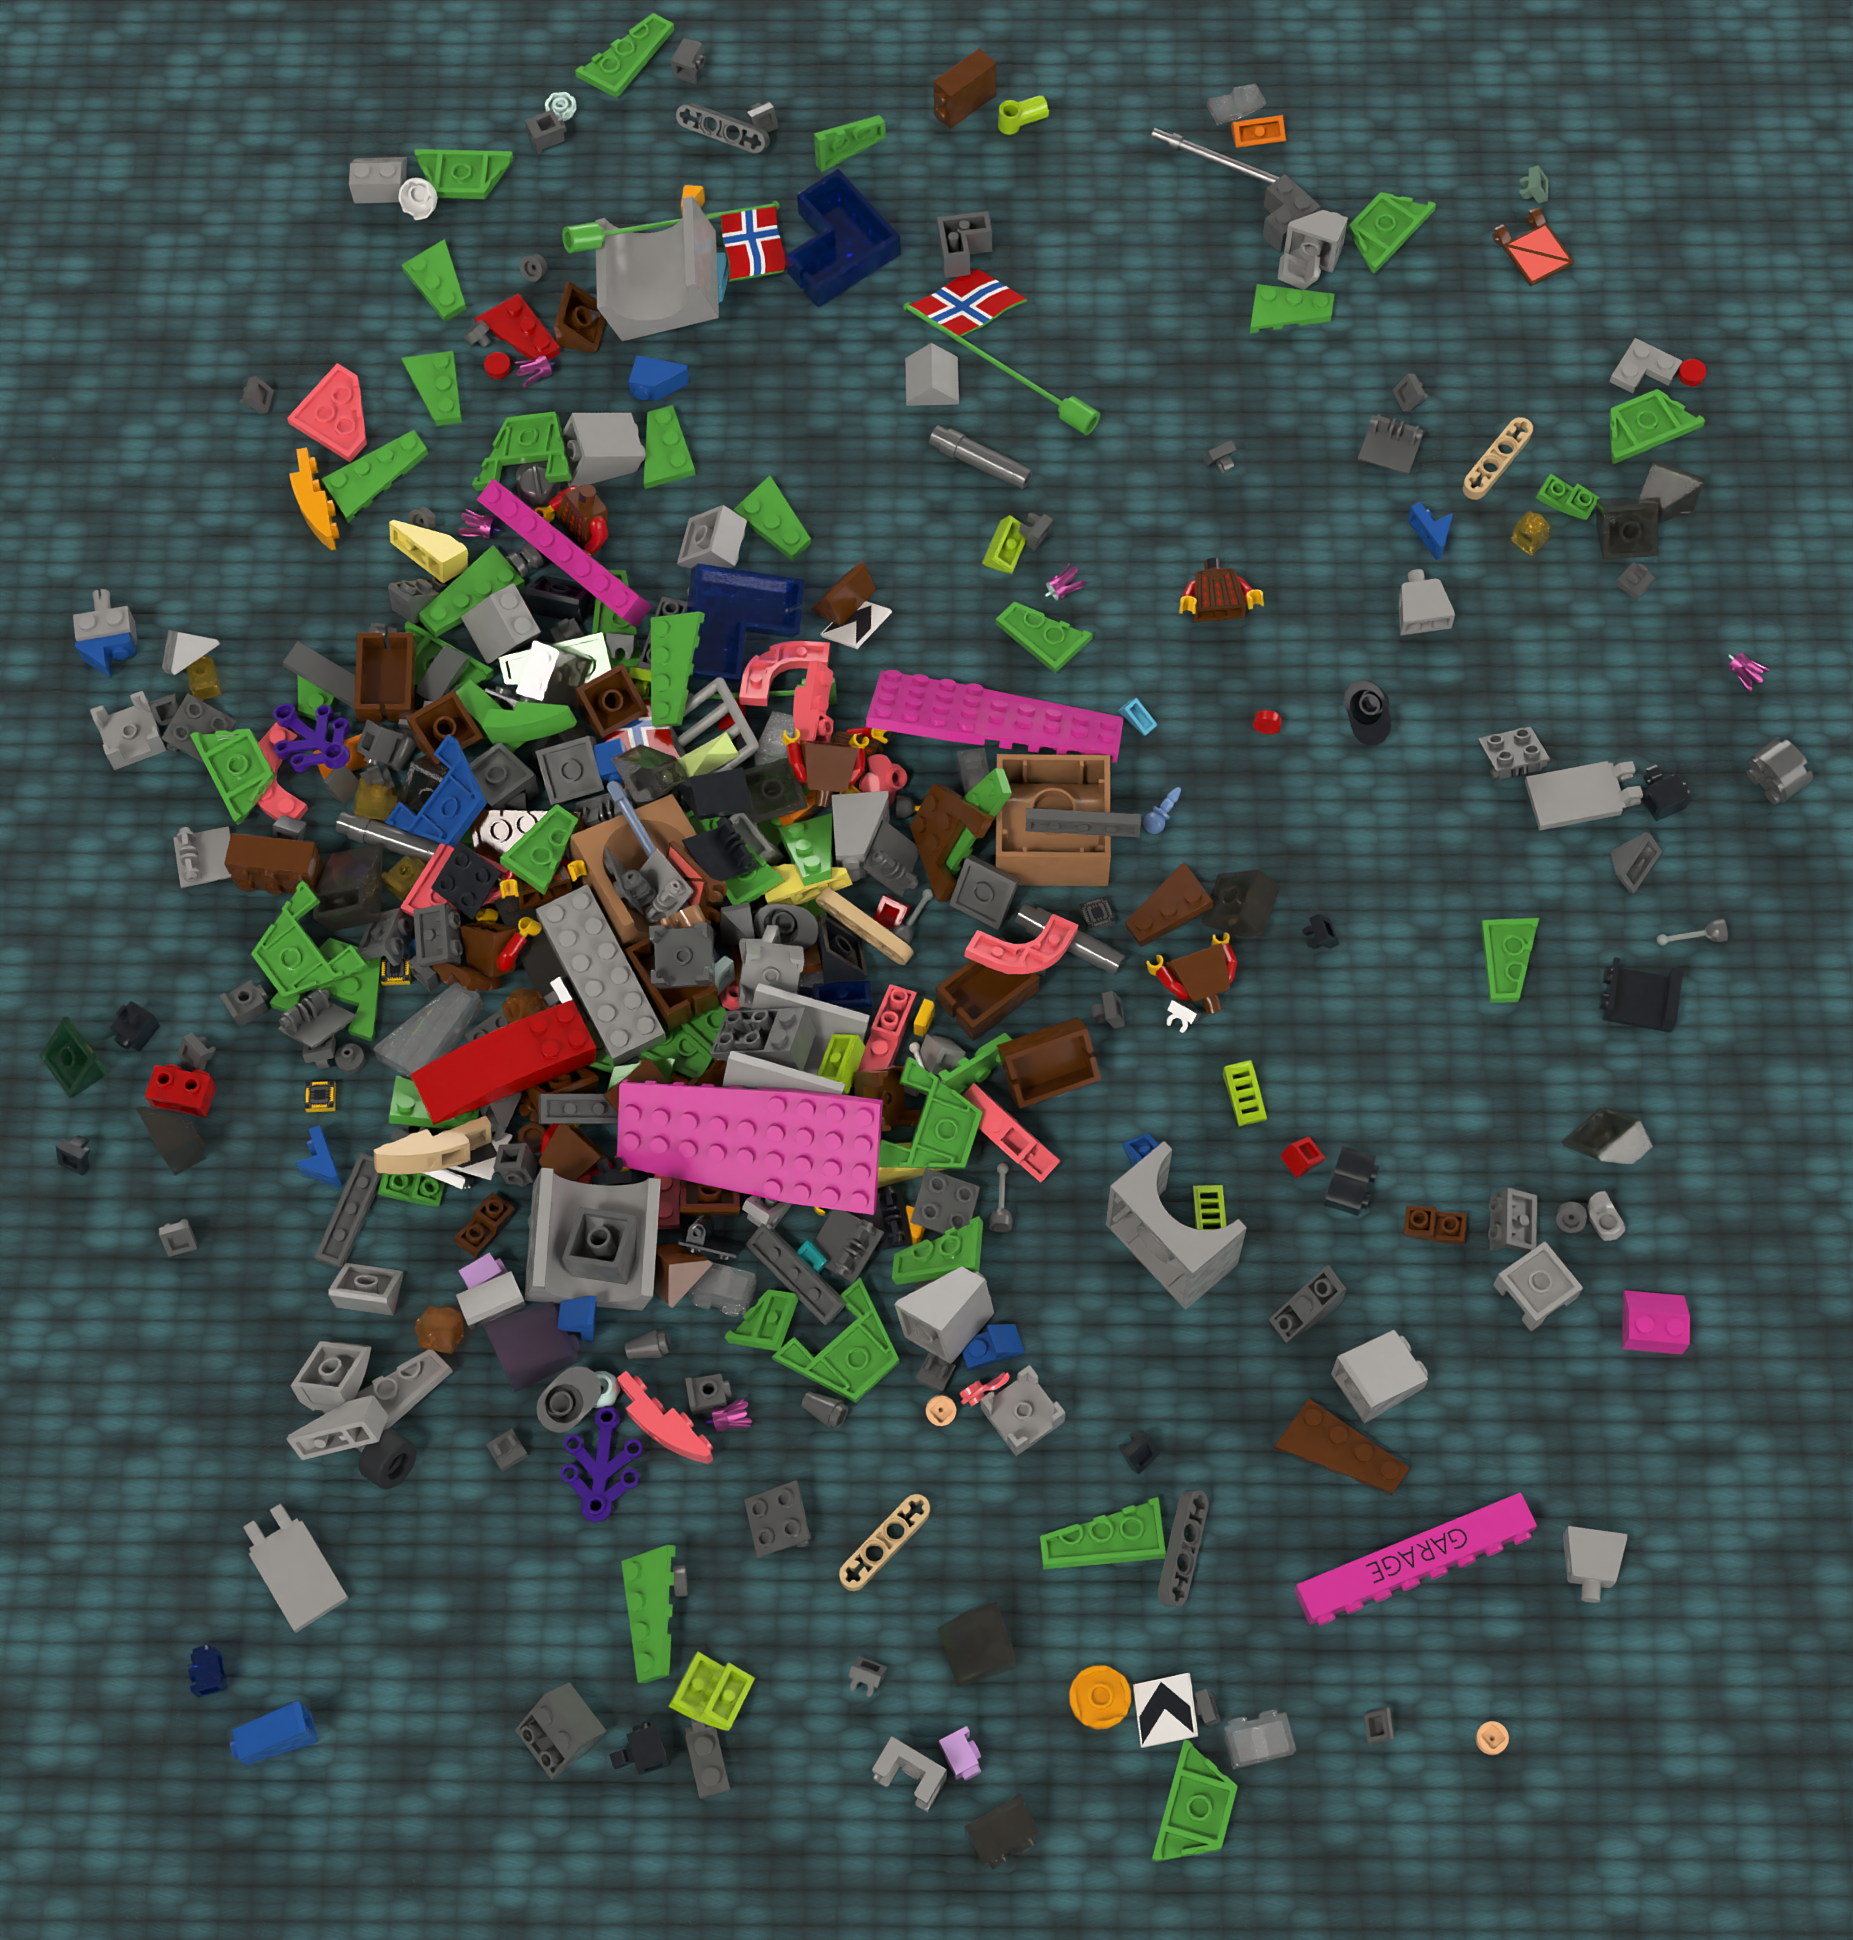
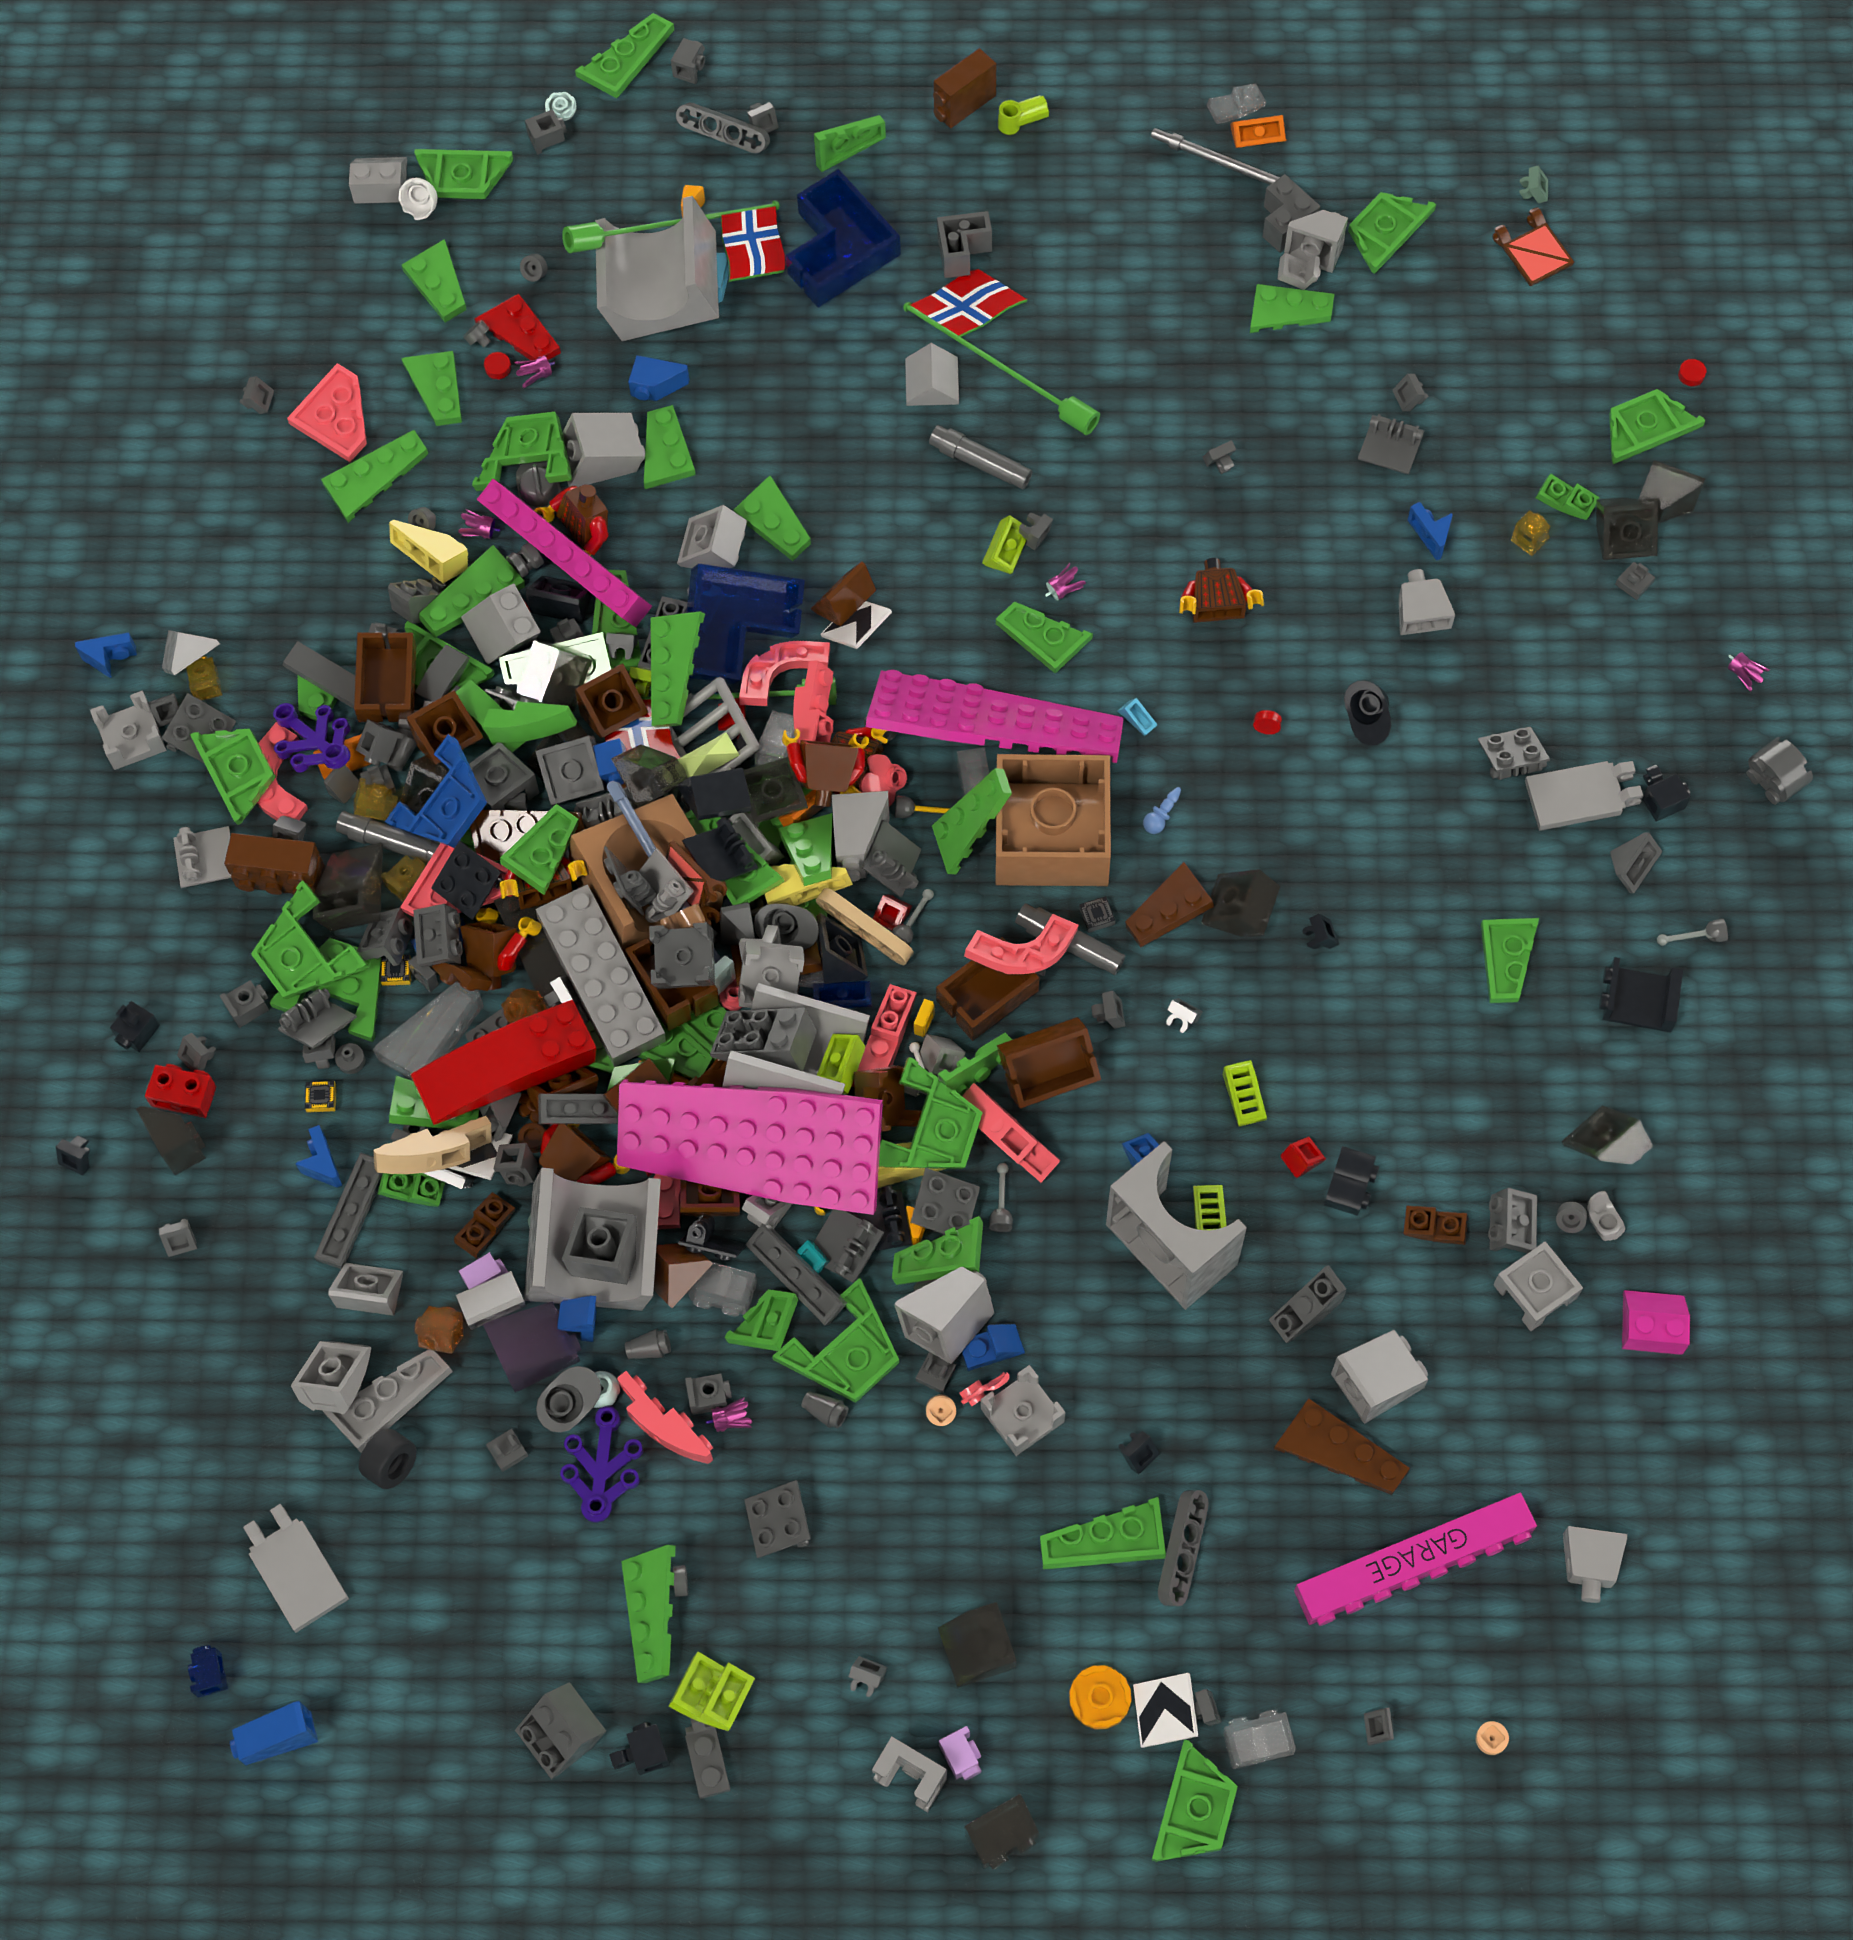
clear green slope [40,1017,109,1098] -> none
light grey brick [73,589,138,645] -> none
light grey slope [287,1395,388,1460] -> none
light orange slope [289,448,339,550] -> none
reddish brown slope [554,281,606,353] -> none
black tile [591,1157,632,1186] -> none
tan beam [839,1494,930,1591] -> none
reddish brown wing [910,784,994,902] -> none
dark grey hinge [949,854,1020,930] -> none
dark grey hinge [1025,808,1141,837] -> none
reddish brown torso [1146,932,1237,1015] -> none
tan beam [1463,417,1533,500] -> none
light grey plate [1610,338,1682,393] -> none

